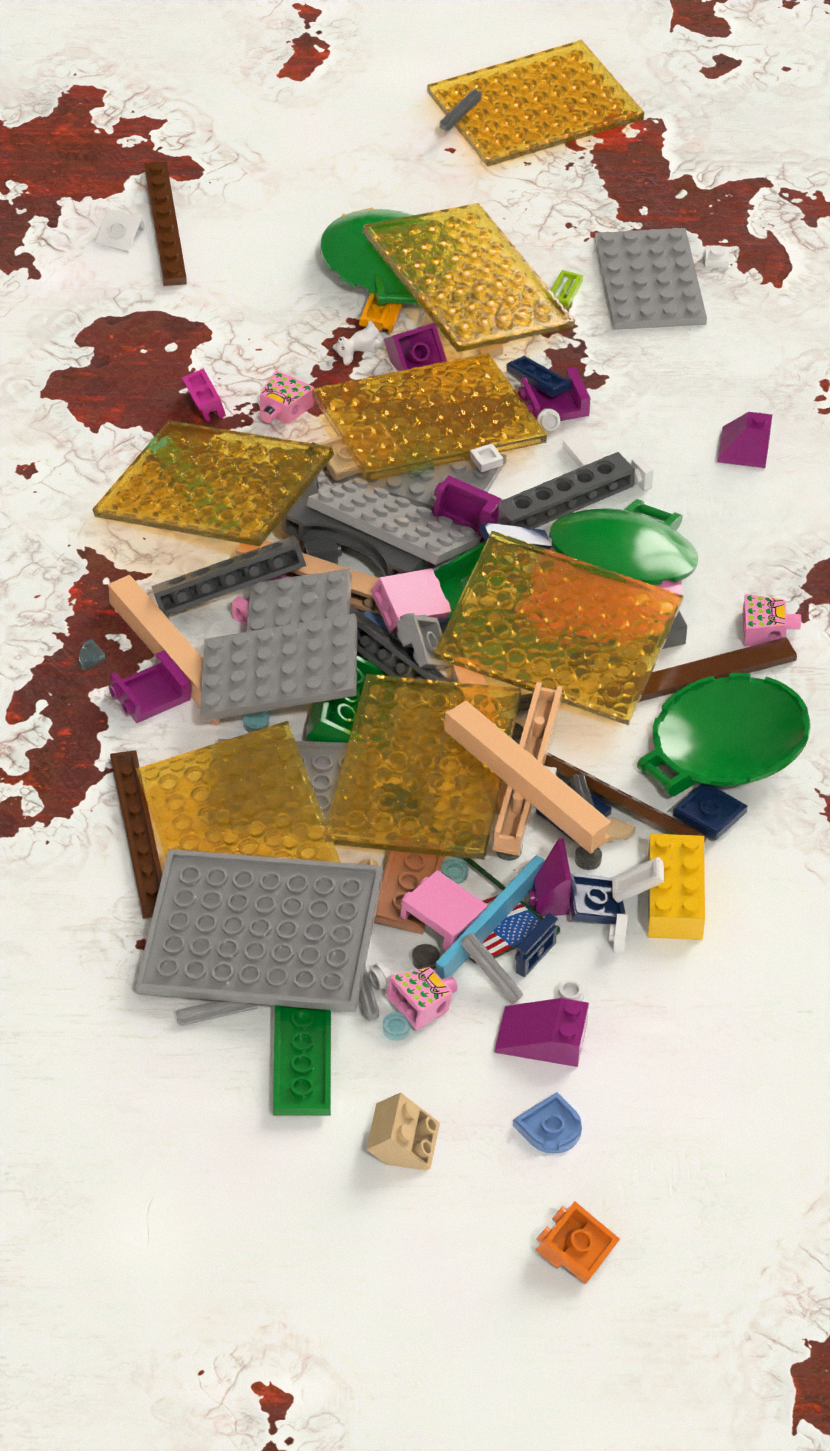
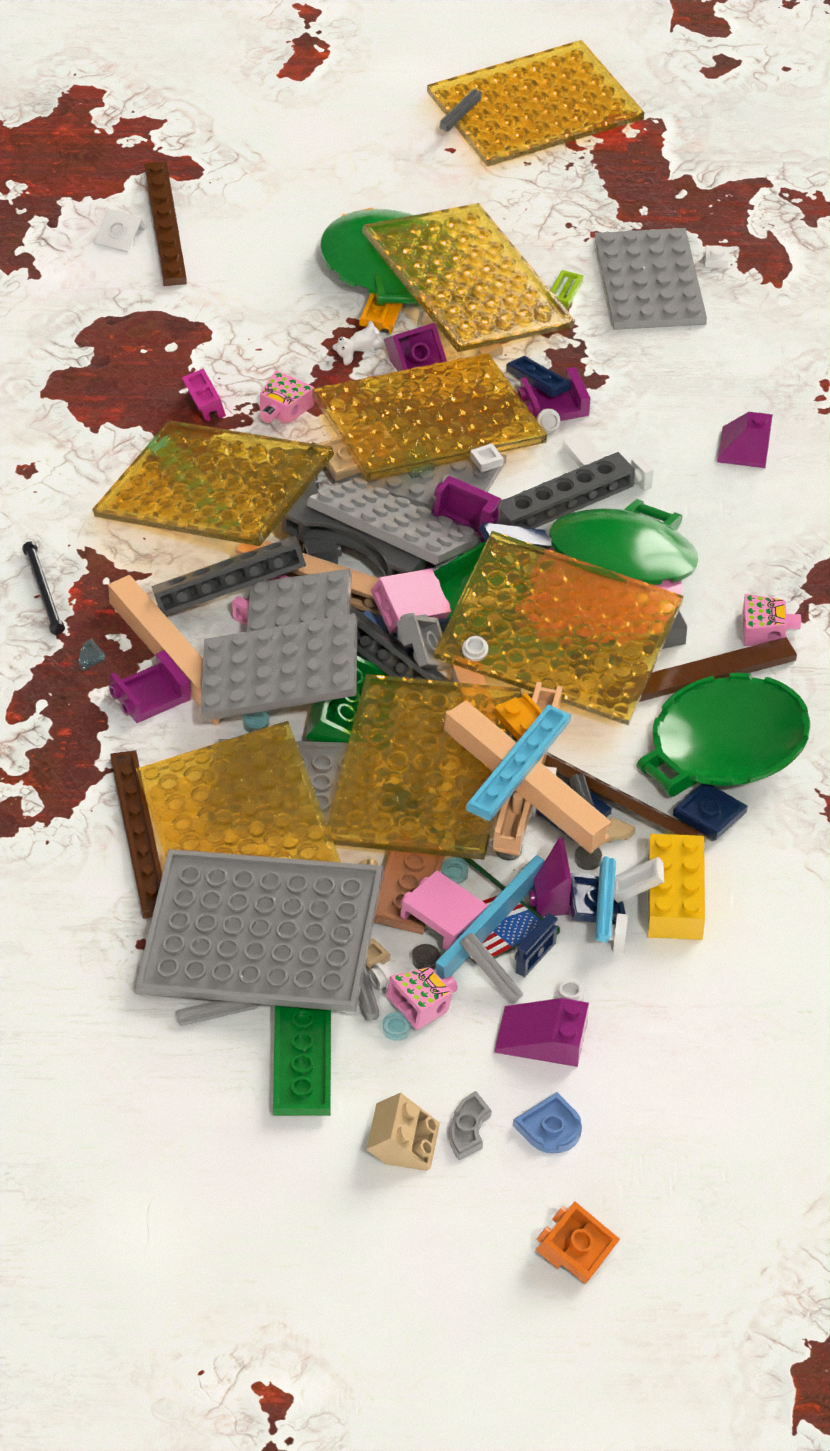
none -> black bar [22,541,65,635]
none -> tan tile [365,938,390,972]
none -> light grey tile [450,1091,492,1160]
none -> white plate [462,636,488,661]
none -> medium azure tile [466,704,571,821]
none -> light orange plate [494,692,543,741]
none -> medium azure axle [595,856,616,943]

